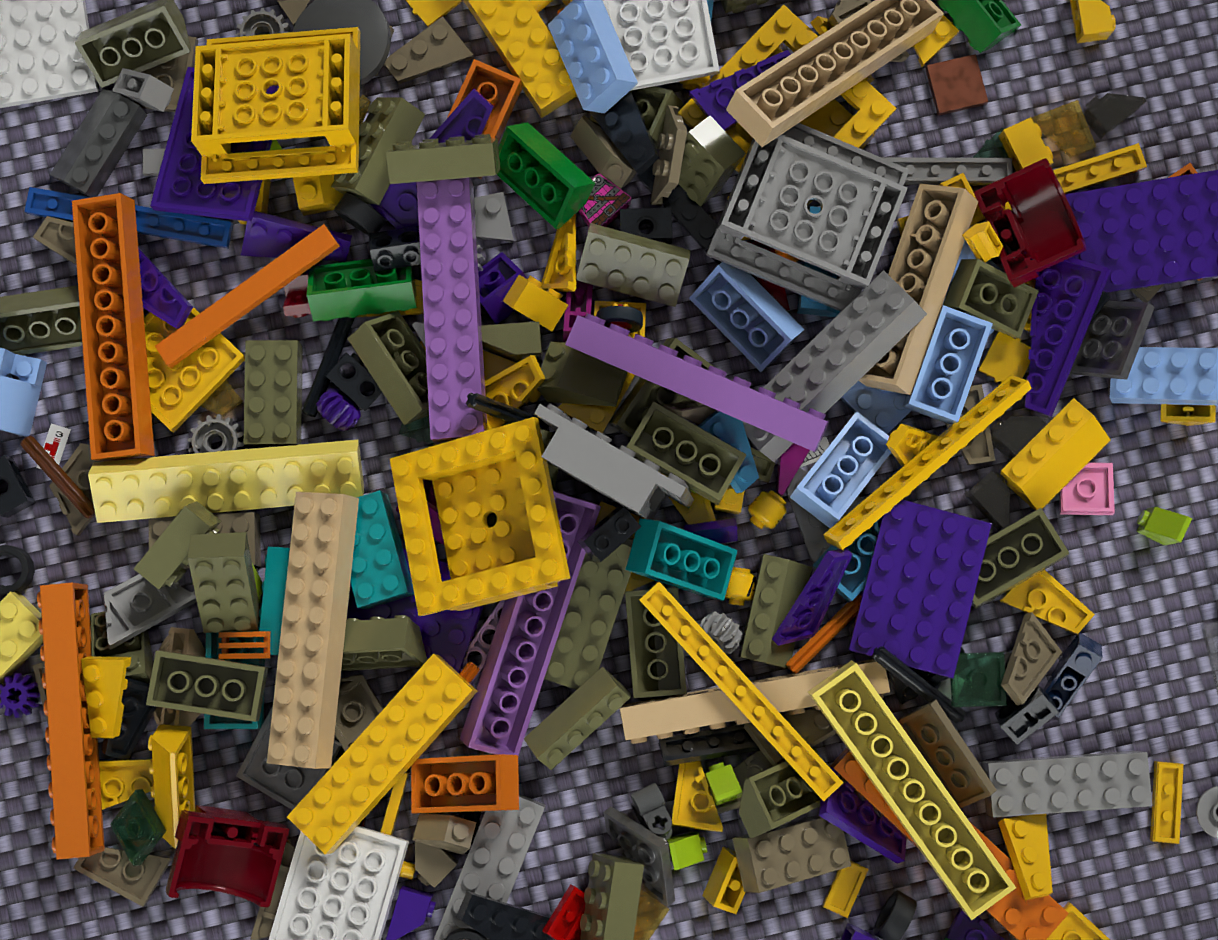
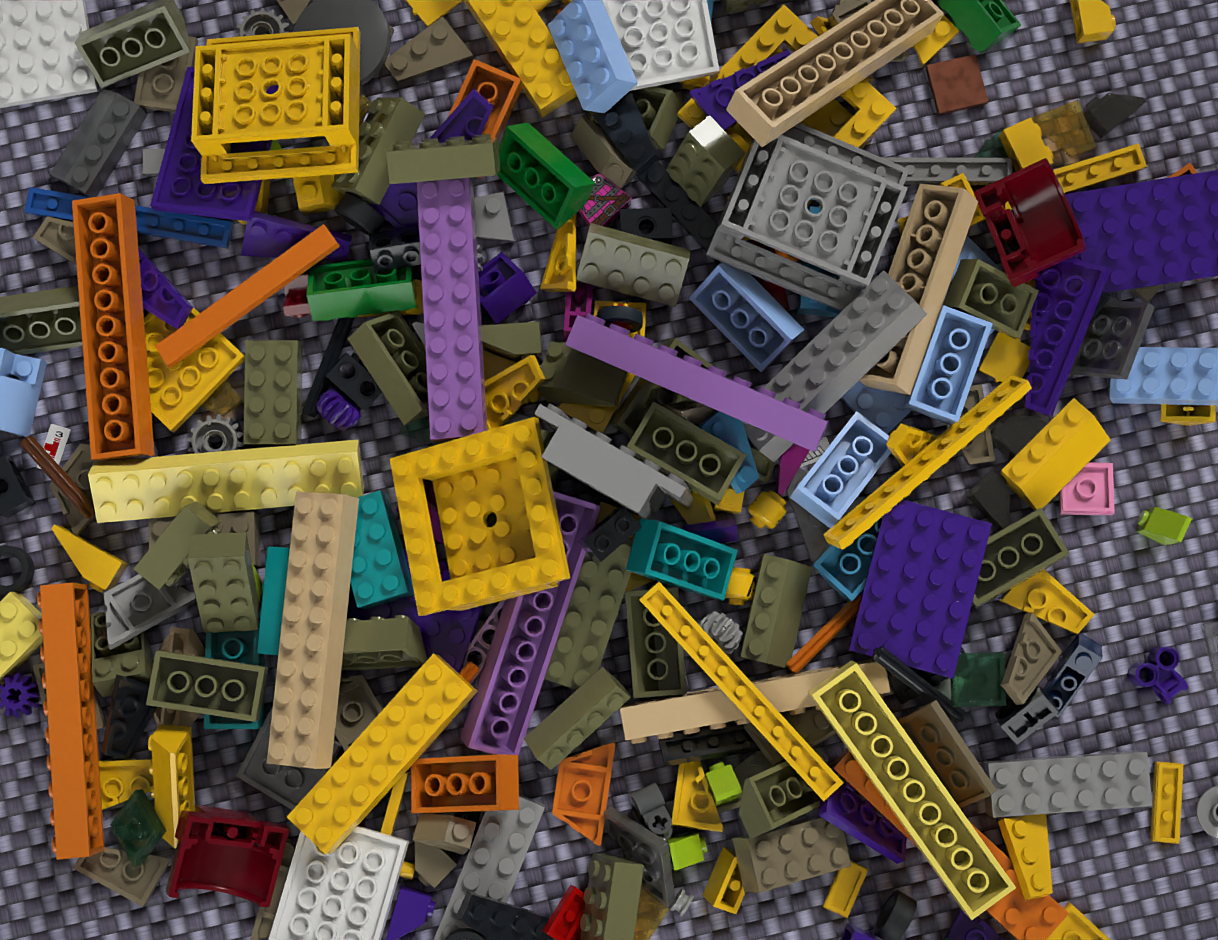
yellow wing [81,656,131,738] -> none
light grey slope [112,68,174,112] -> none
orange tile [219,631,271,659] -> none
black axle [466,393,550,431] -> none
yellow brick [503,275,568,331] -> none
dark tan wing [650,105,687,206] -> none
dark purple wing [772,548,853,646] -> none
yellow piece [962,221,1003,263] -> none
none -> yellow slope [51,524,129,593]
none -> orange wing [552,742,616,846]
none -> light grey bush [670,889,694,917]
none -> dark purple piece [1128,647,1189,705]

